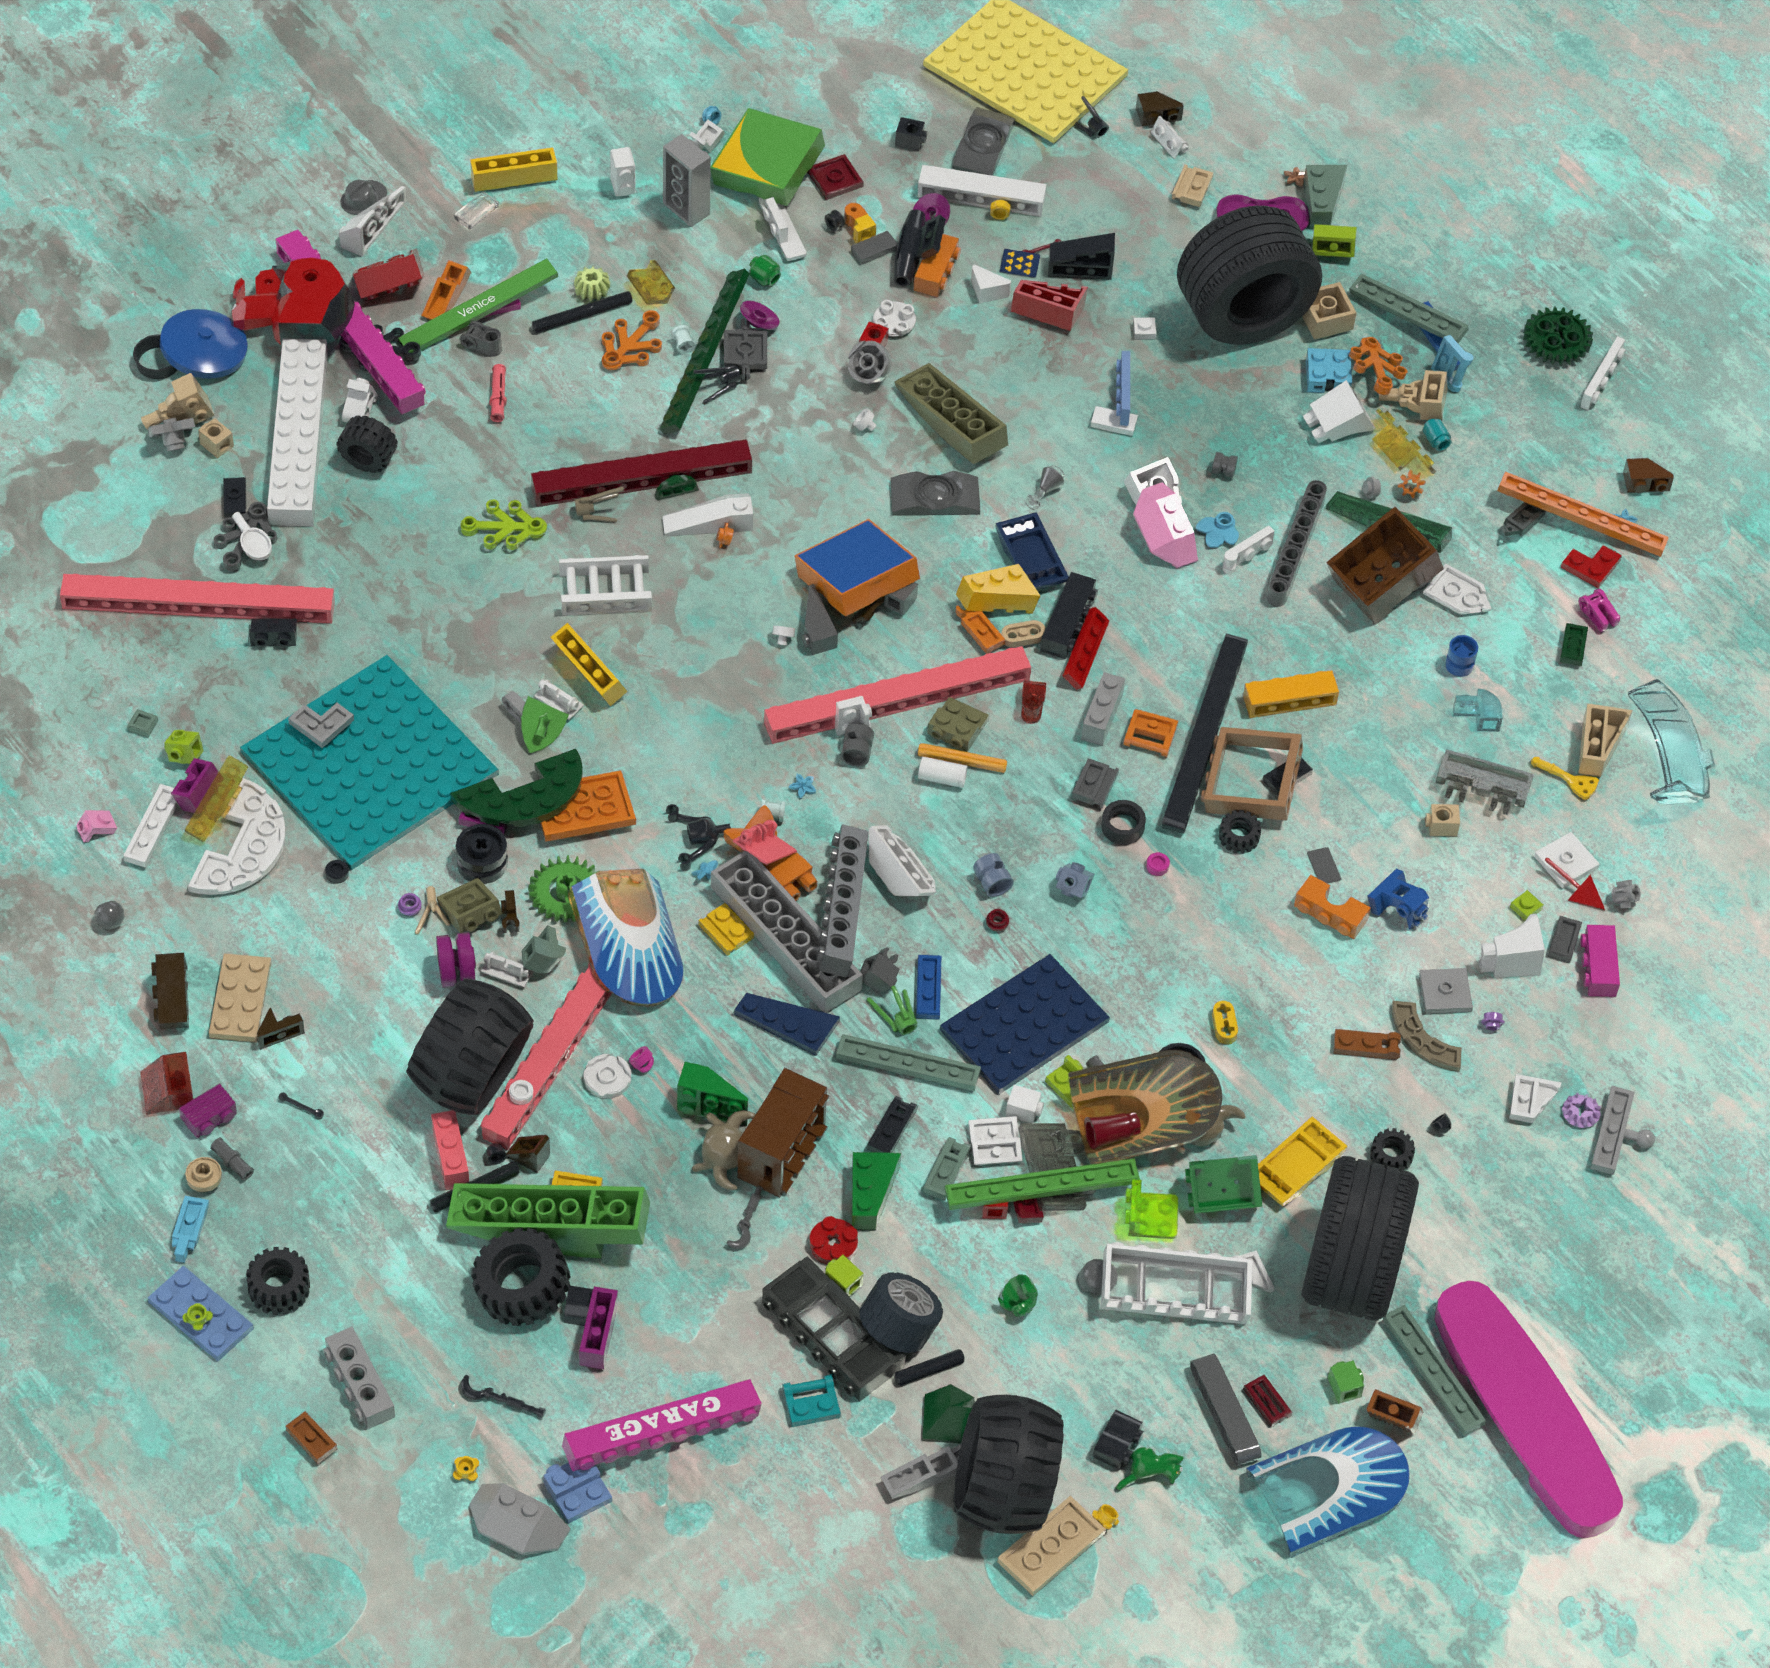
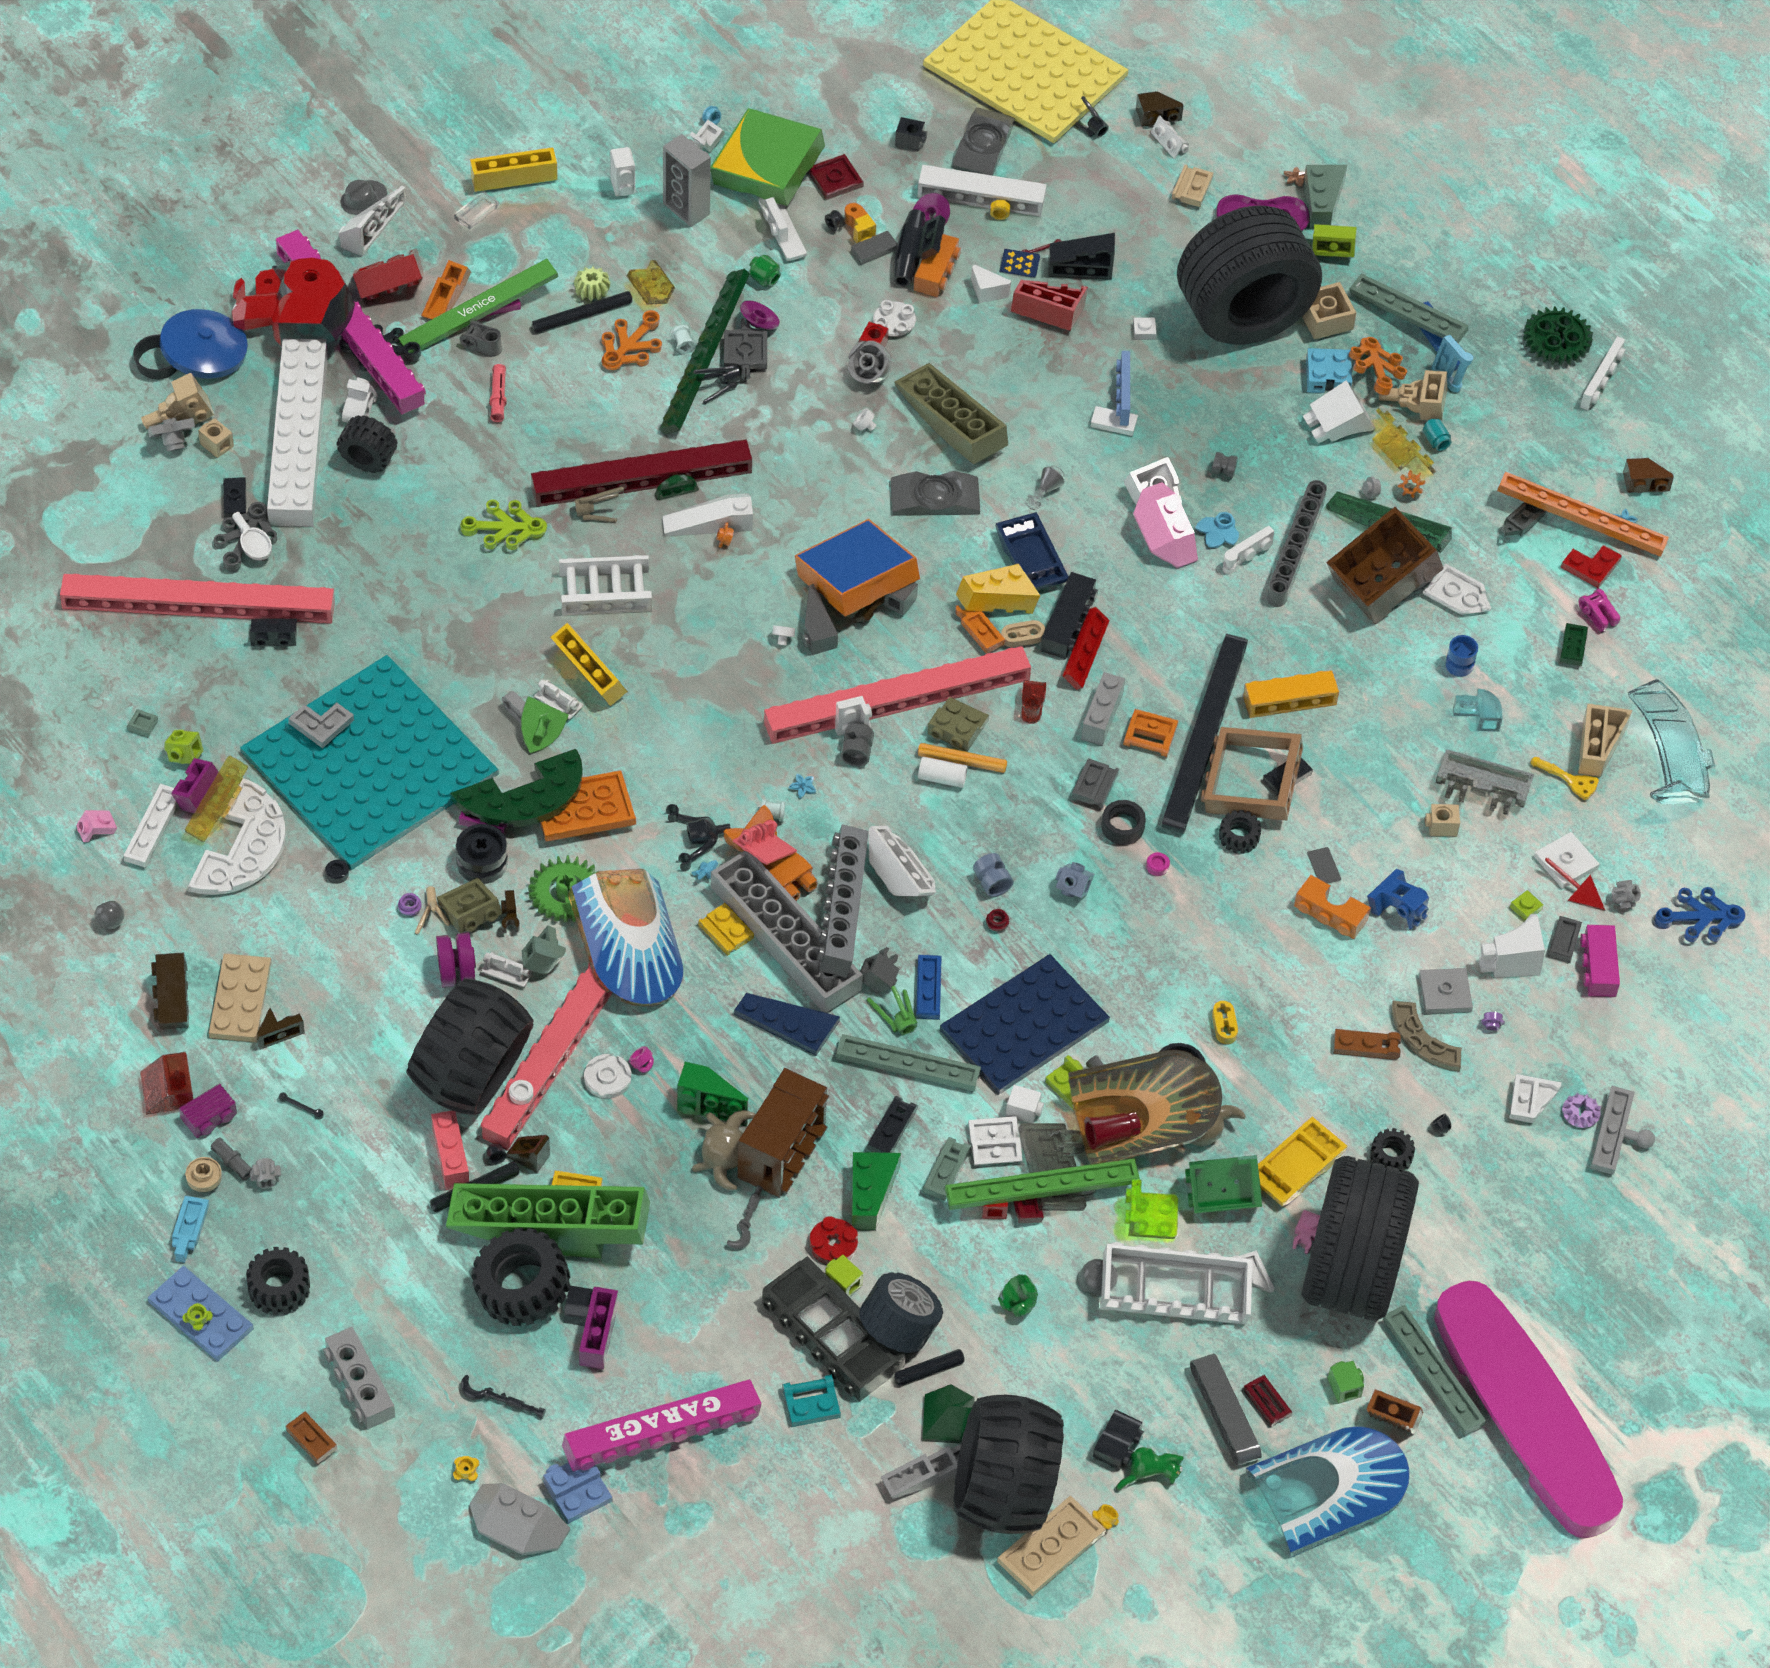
none -> light grey gear [250,1158,281,1189]
none -> bright pink plate [1292,1210,1320,1254]
none -> blue plant [1654,887,1746,942]

